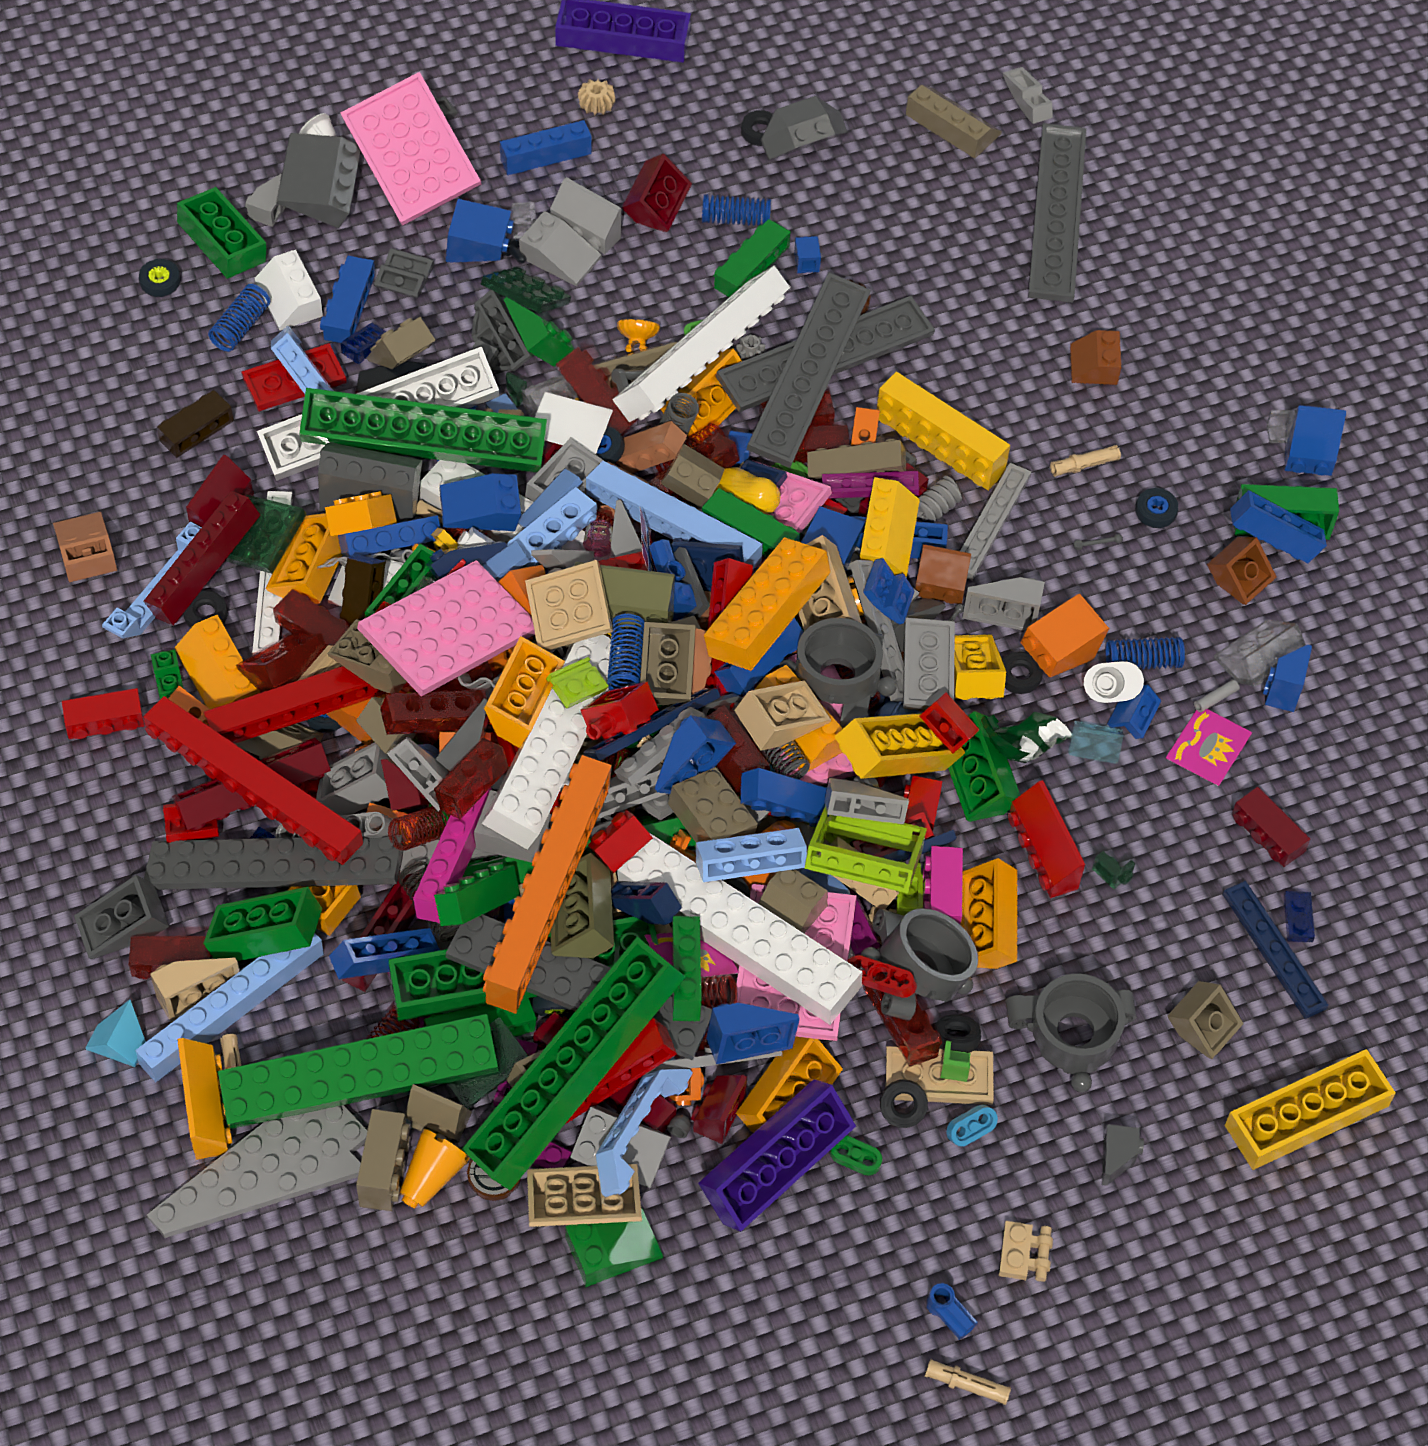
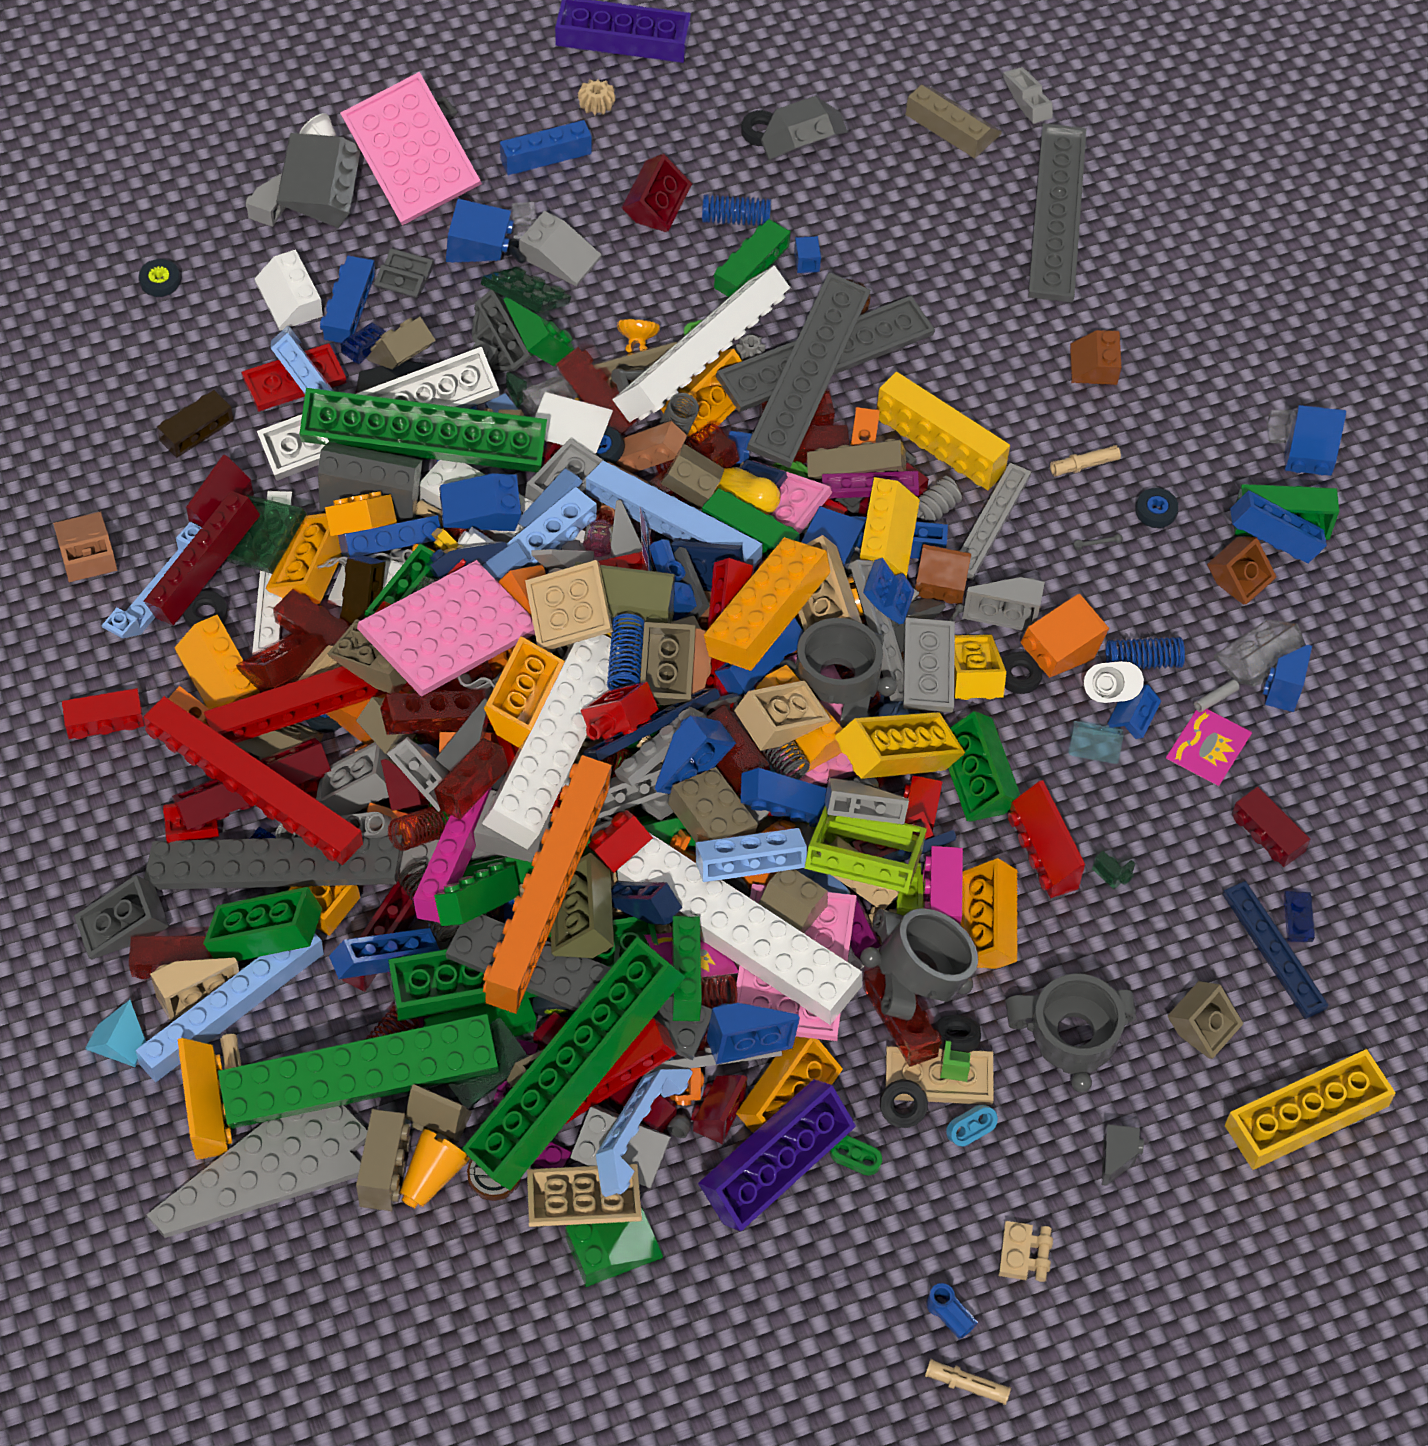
green slope [150,649,184,699] -> none
green brick [177,187,266,279] -> none
blue piece [208,284,271,352] -> none
lime plate [546,657,609,709] -> none
light grey slope [550,177,621,255] -> none
red beam [847,955,917,998] -> none
red brick [919,692,980,754] -> none
dark green animal [981,712,1072,763] -> none

